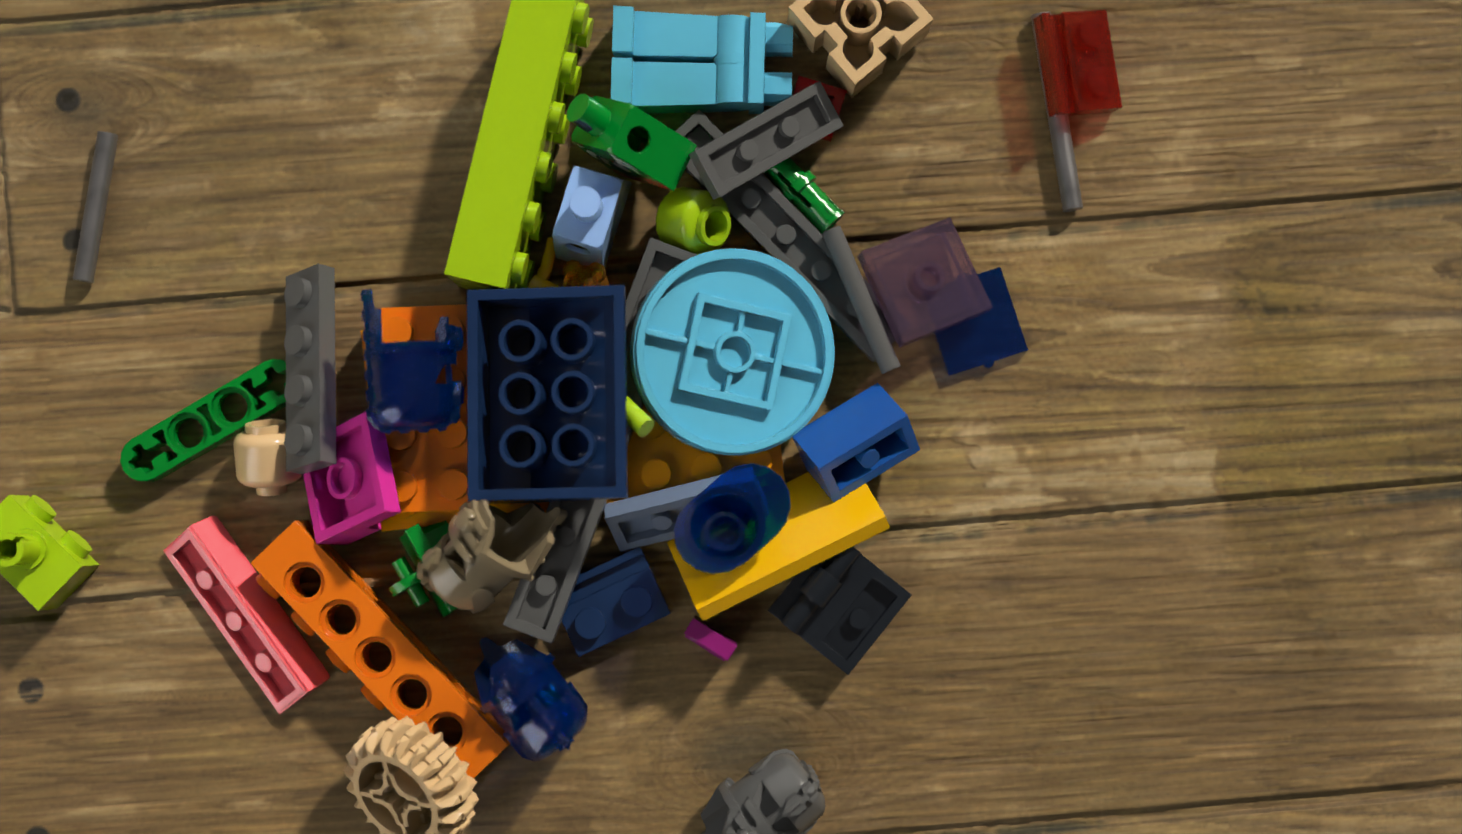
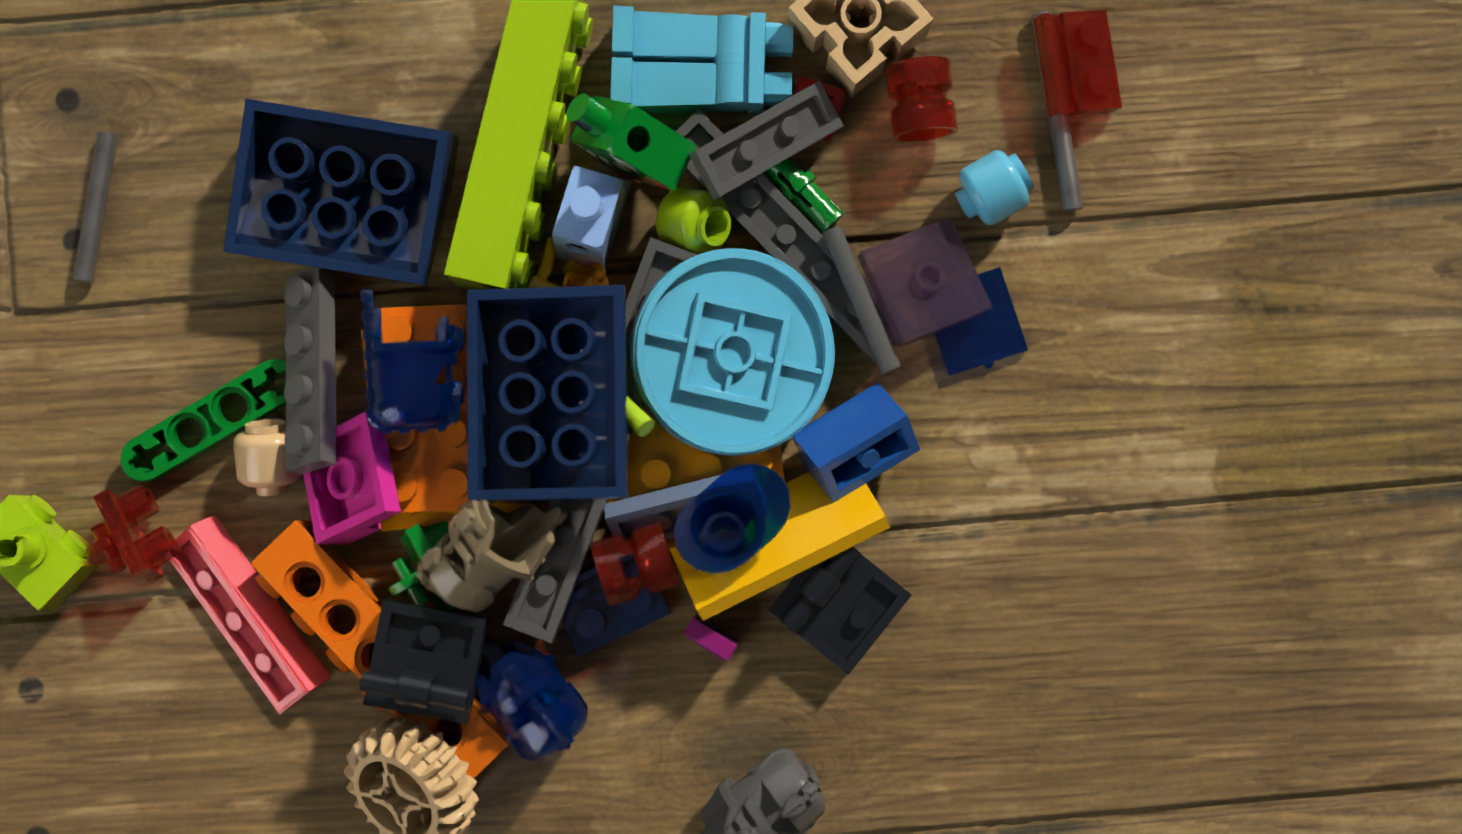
none -> clear red hips [85,485,181,584]
none -> dark blue slope [223,99,460,285]
none -> black plate [359,599,489,724]
none -> clear red wheel [591,521,680,607]
none -> clear red wheel [885,56,958,142]
none -> medium azure head [954,150,1034,225]

